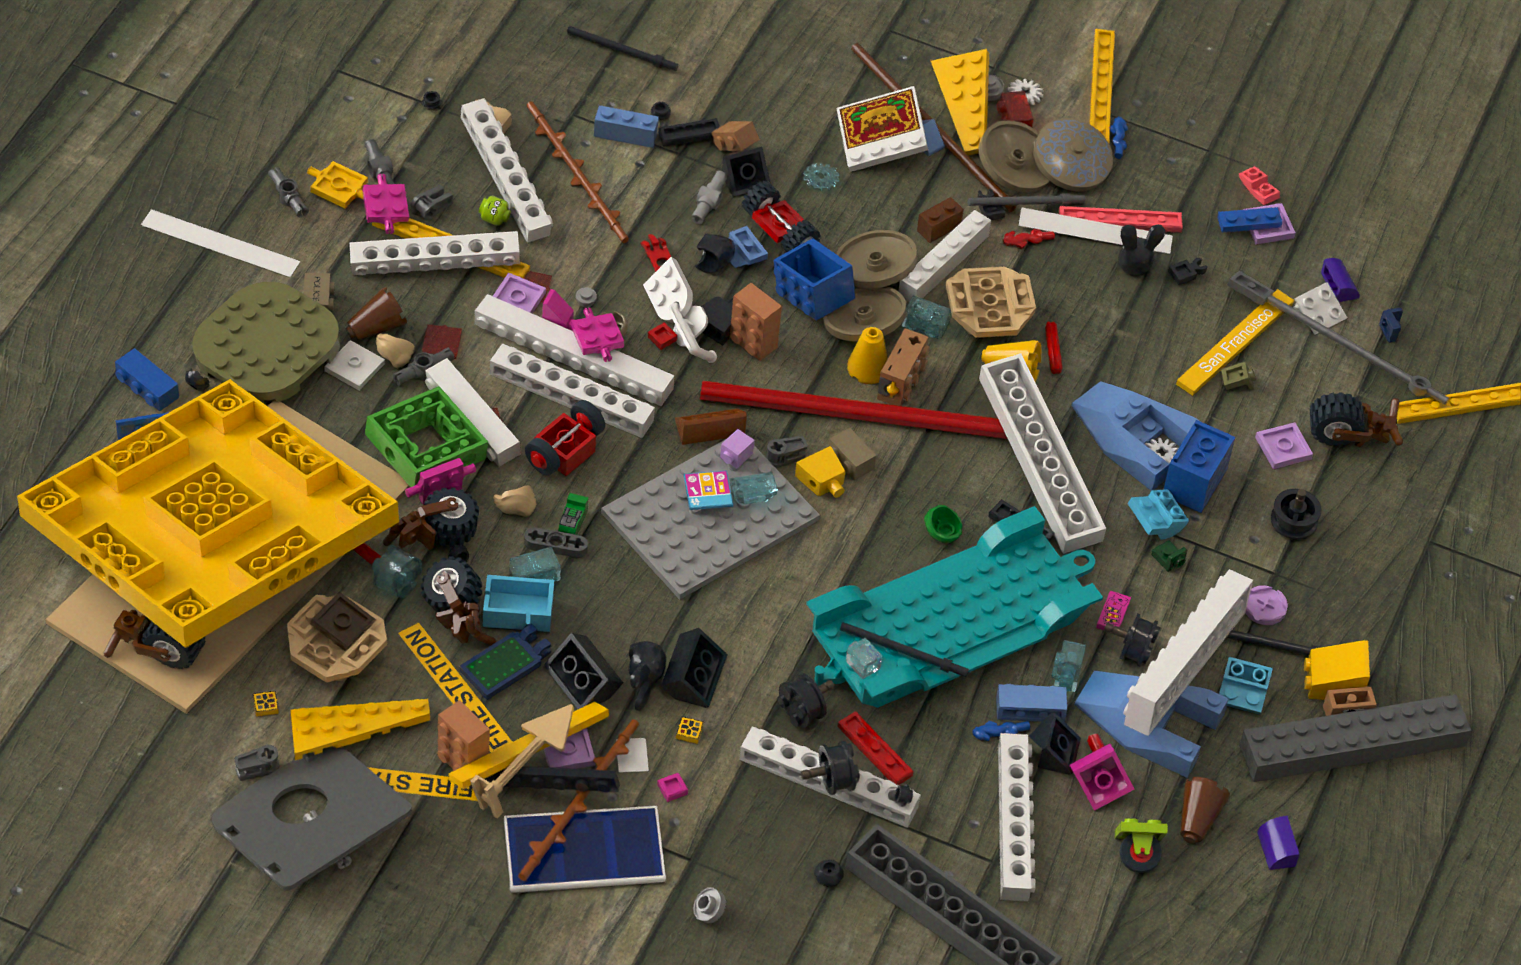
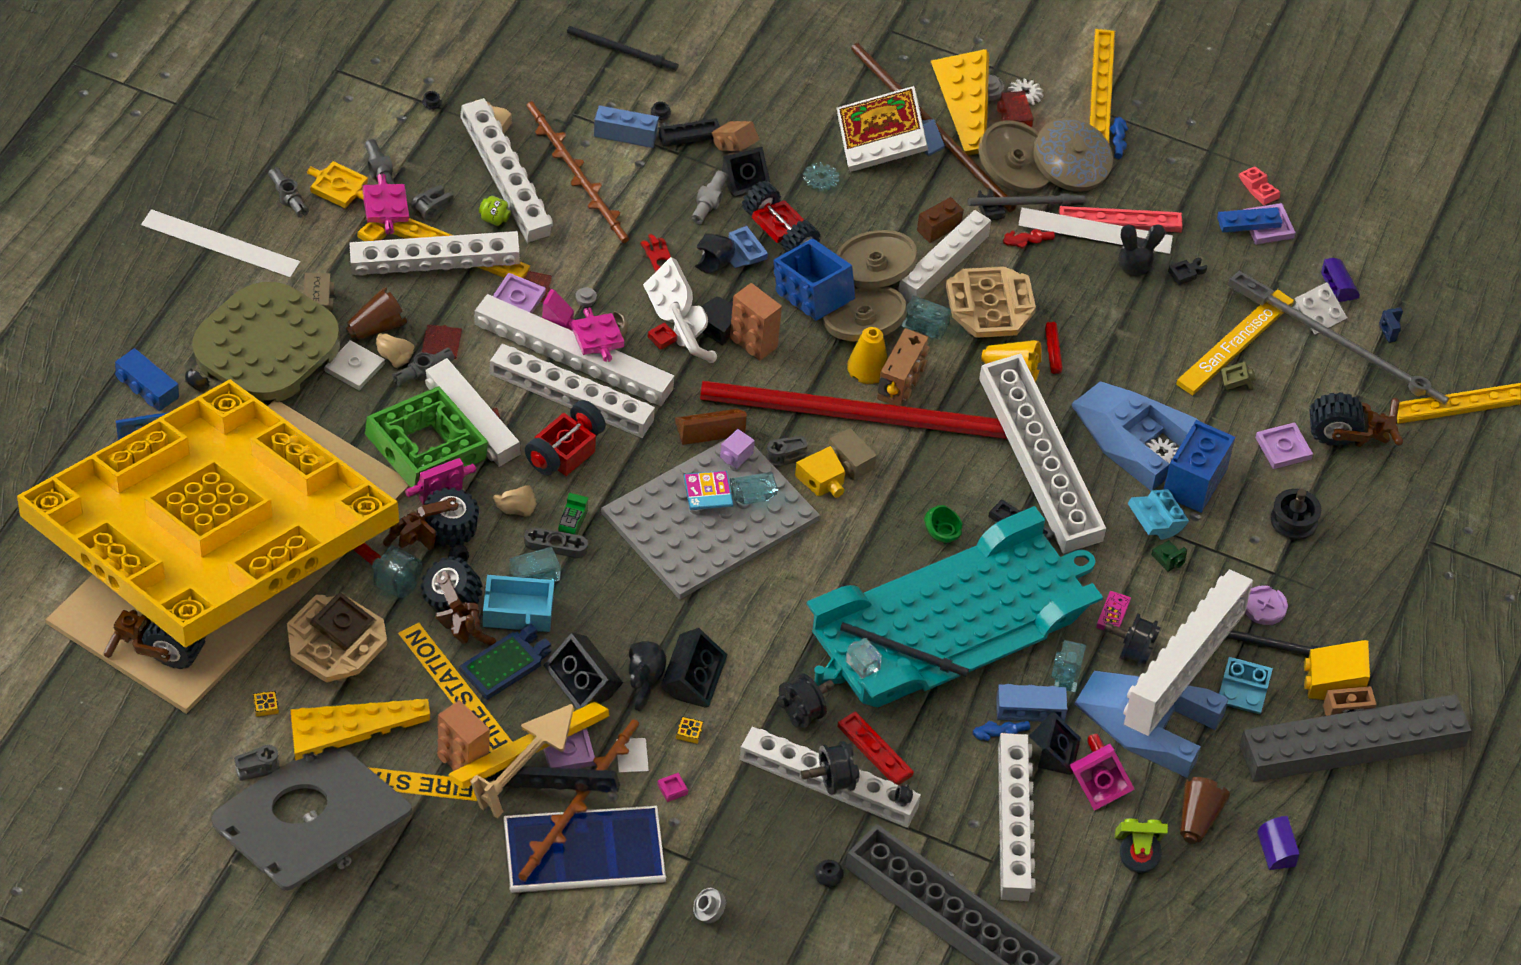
none -> yellow tile [357,222,387,241]

